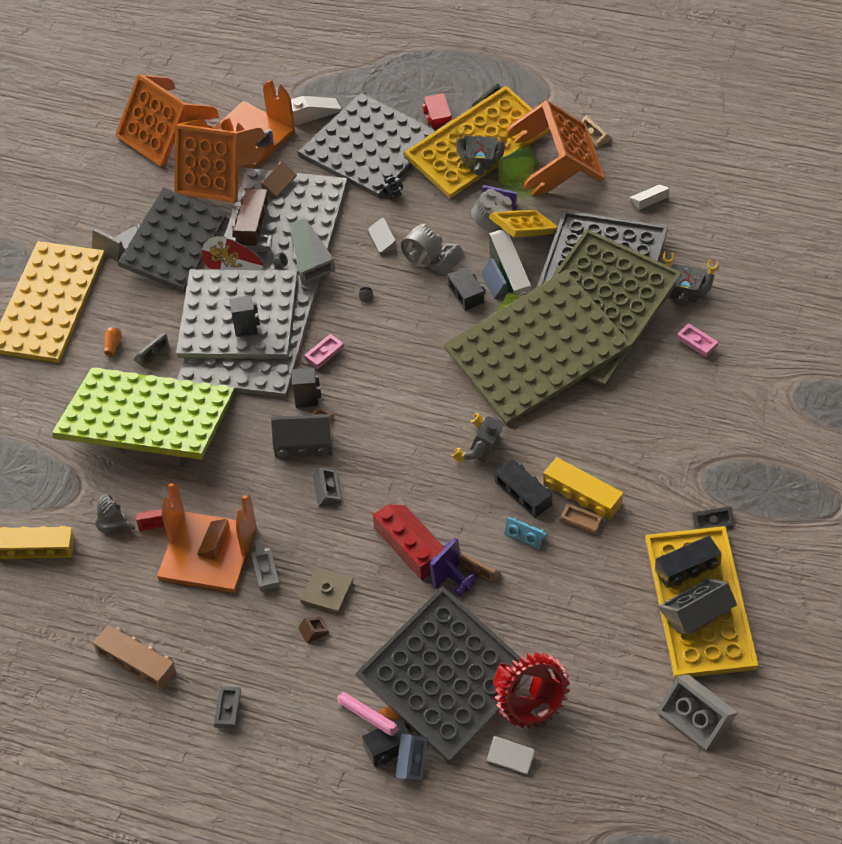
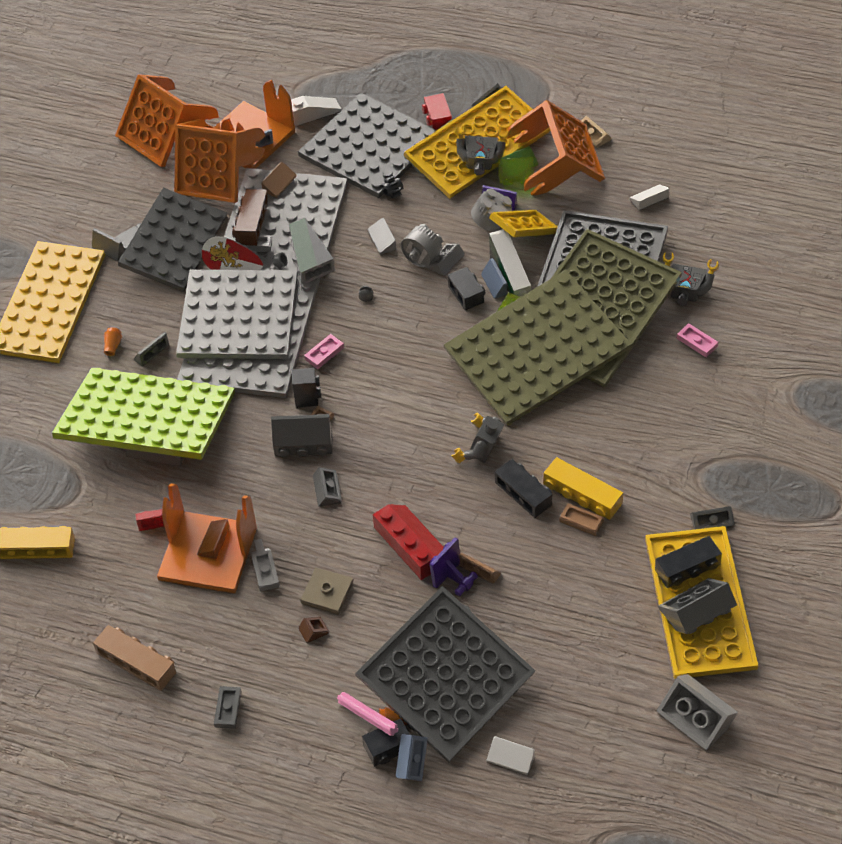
dark grey hair [95,494,135,533] -> none
black brick [229,295,260,337] -> none
red piece [493,652,571,729] -> none
medium azure hinge [504,517,547,549] -> none

